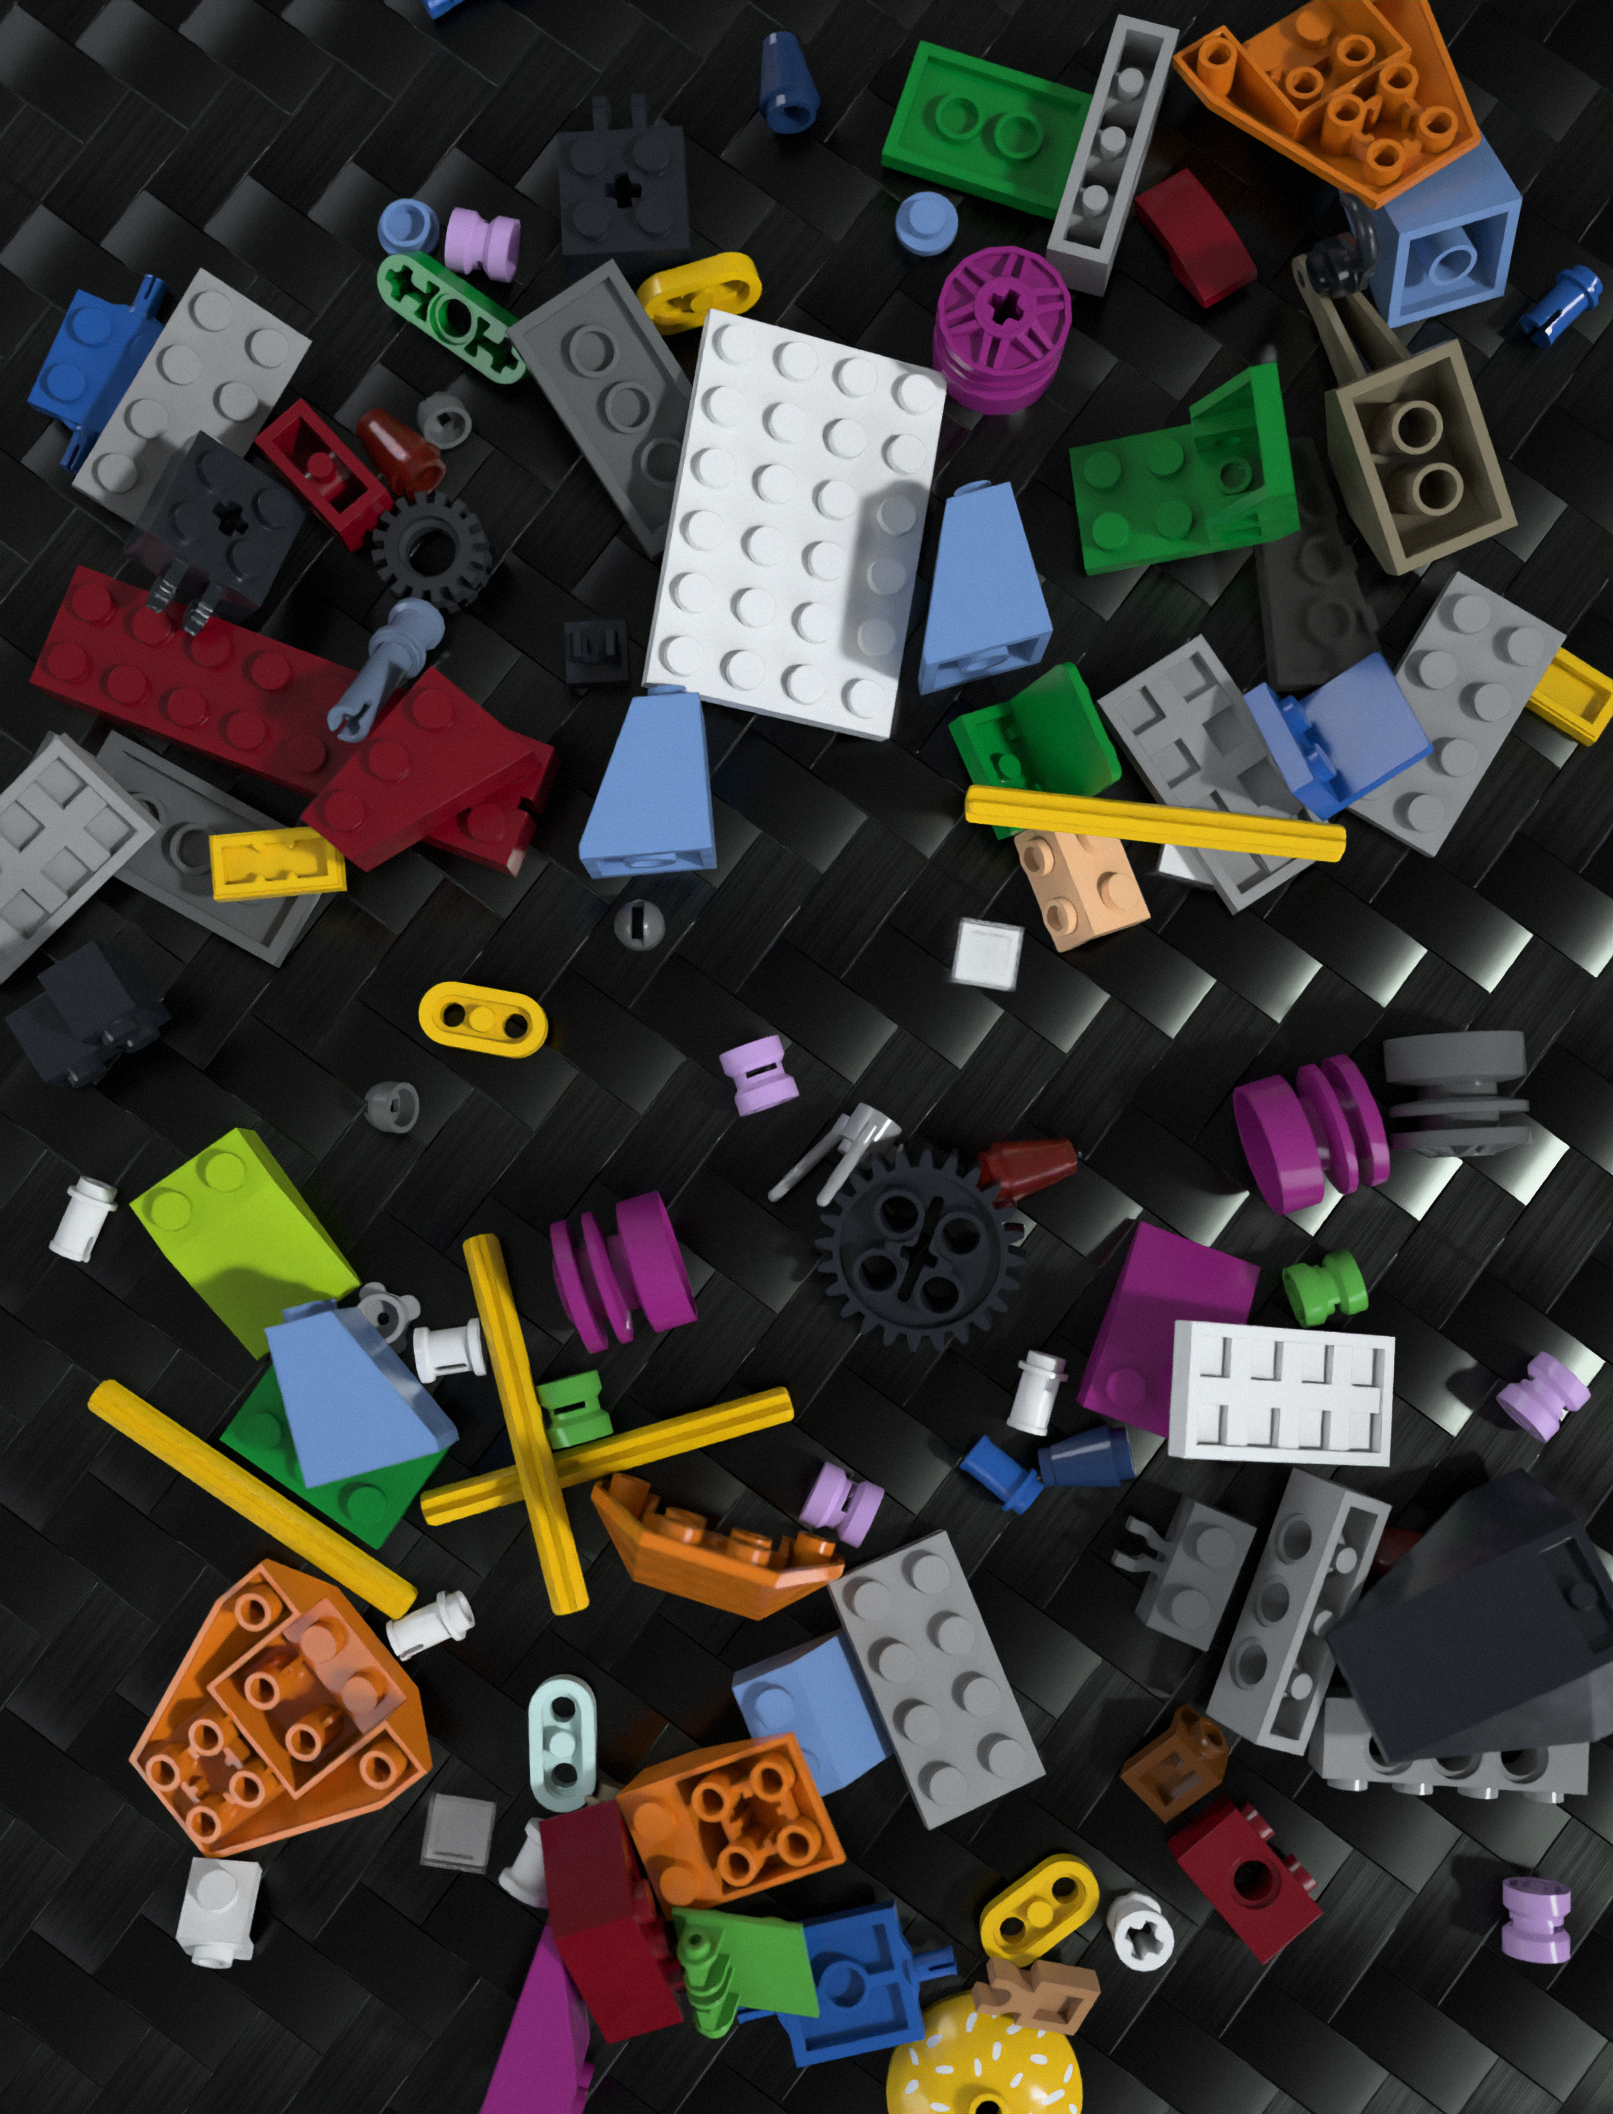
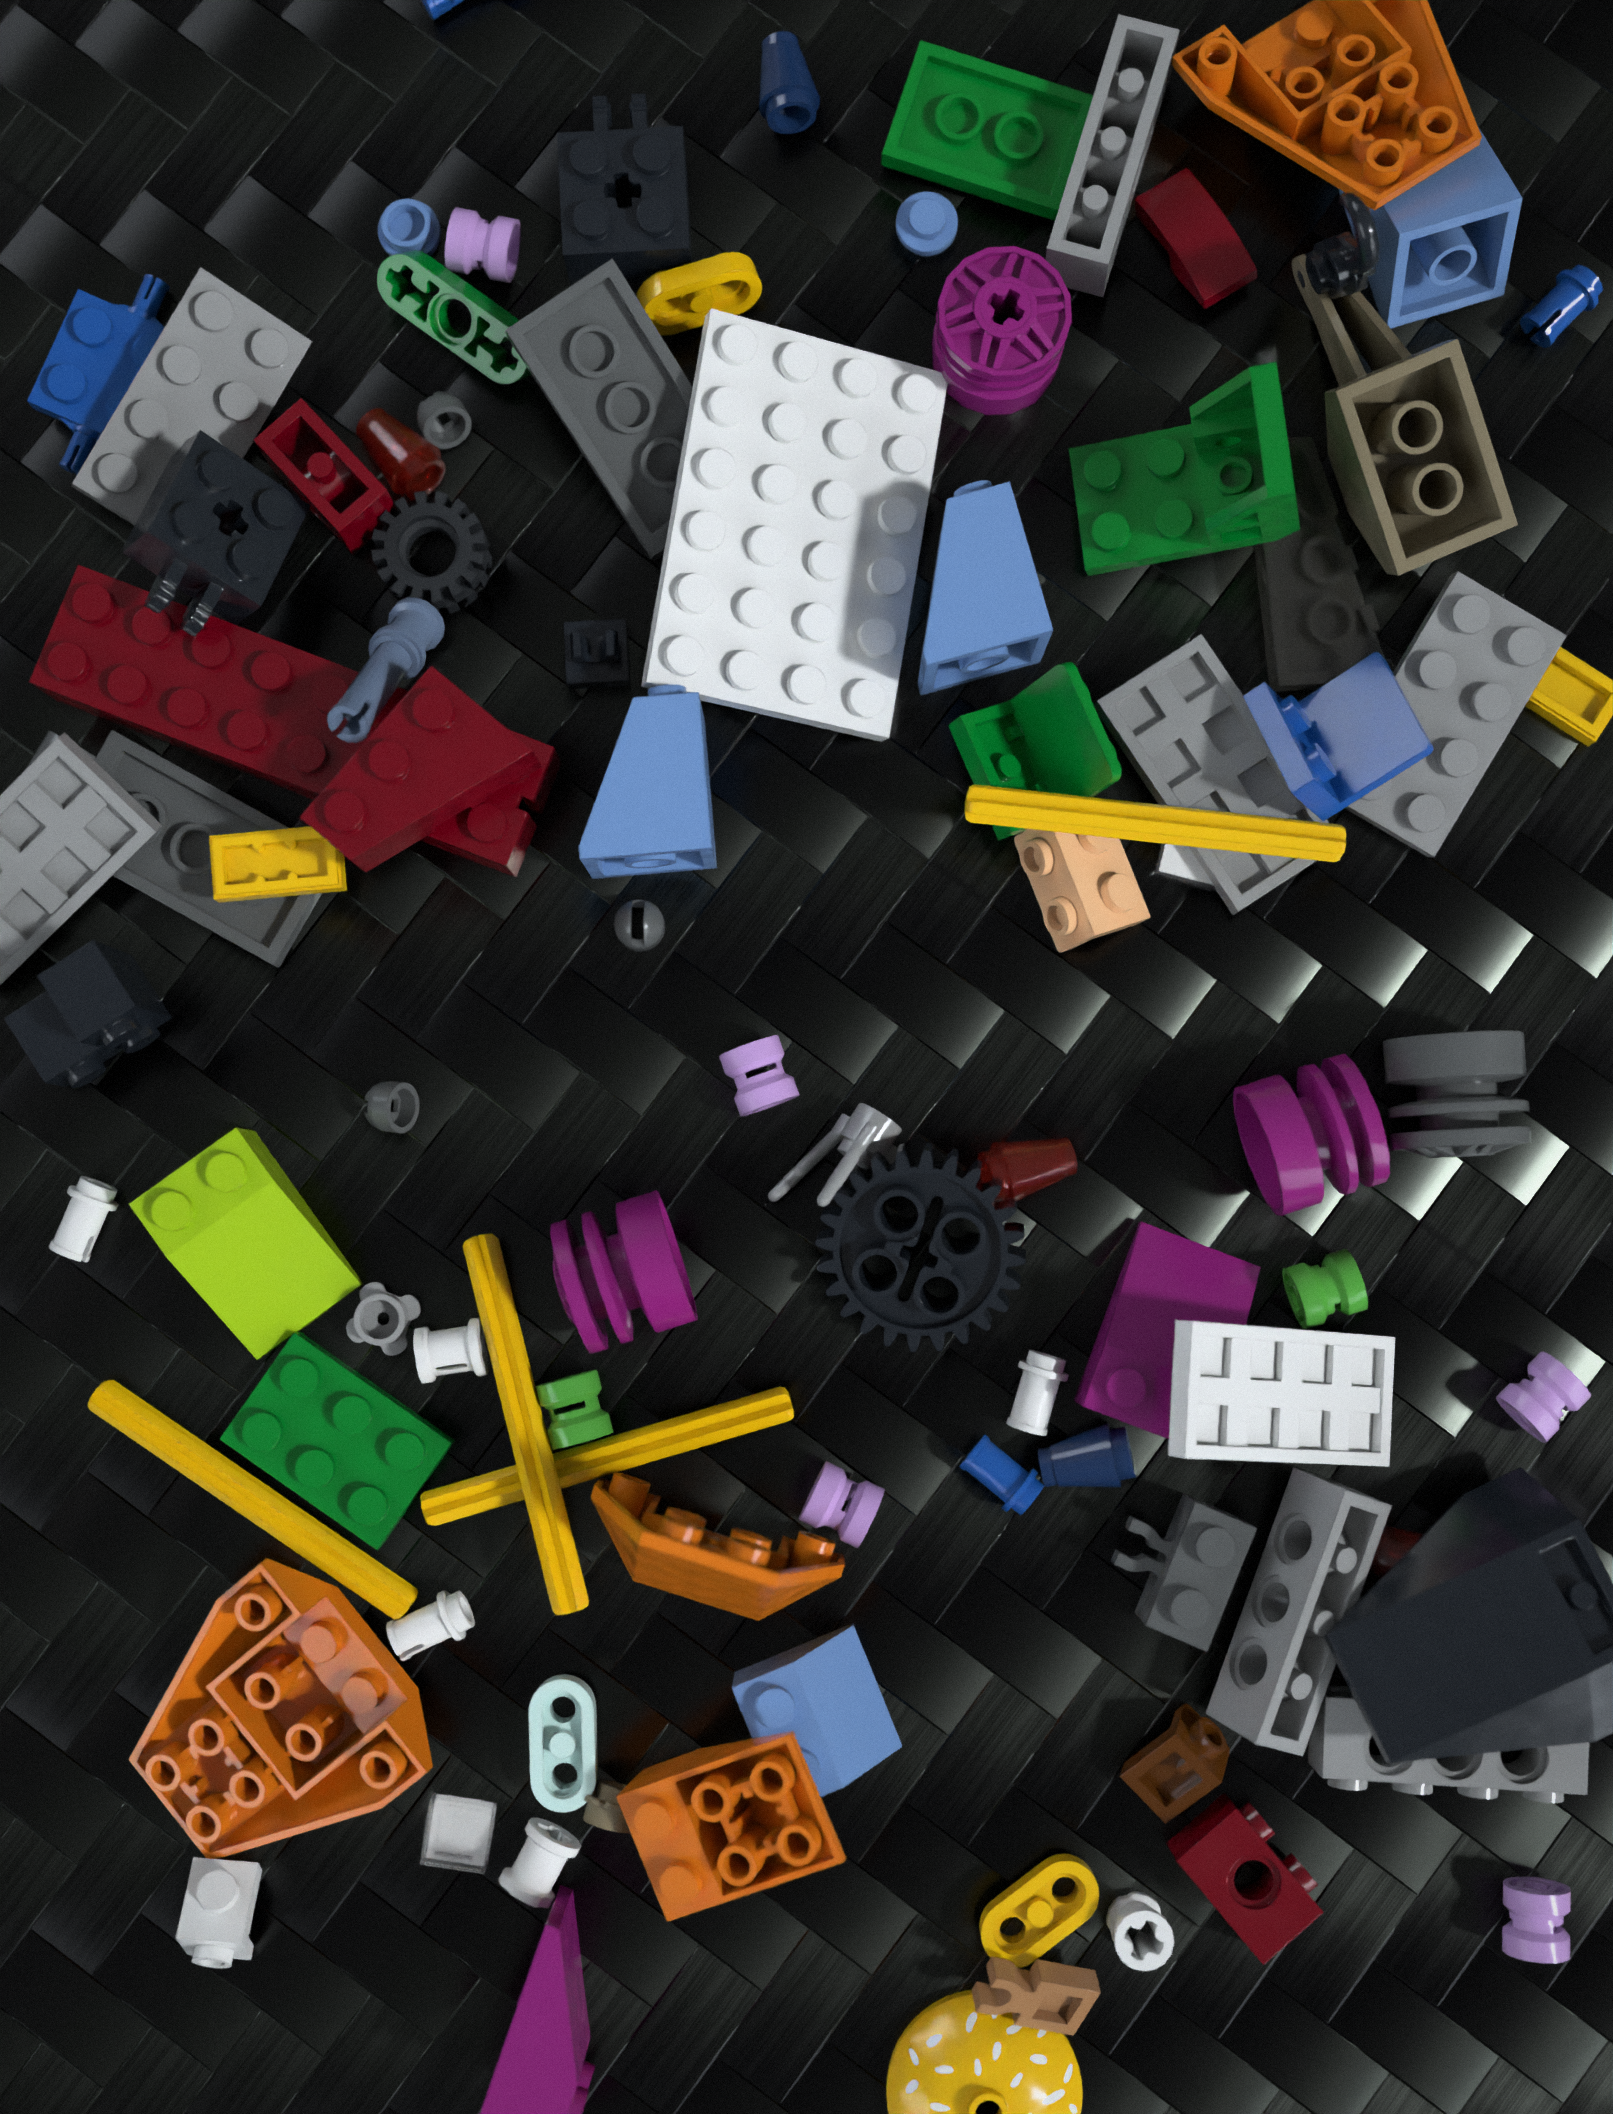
medium blue slope [265,1298,460,1489] -> none
yellow plate [419,982,548,1058] -> none
dark red wedge [539,1798,687,2044] -> none
bright green hinge [671,1907,820,2038] -> none
blue plate [737,1899,958,2068] -> none
light grey plate [826,1529,1046,1830] -> none
clear tile [951,917,1024,992] -> none

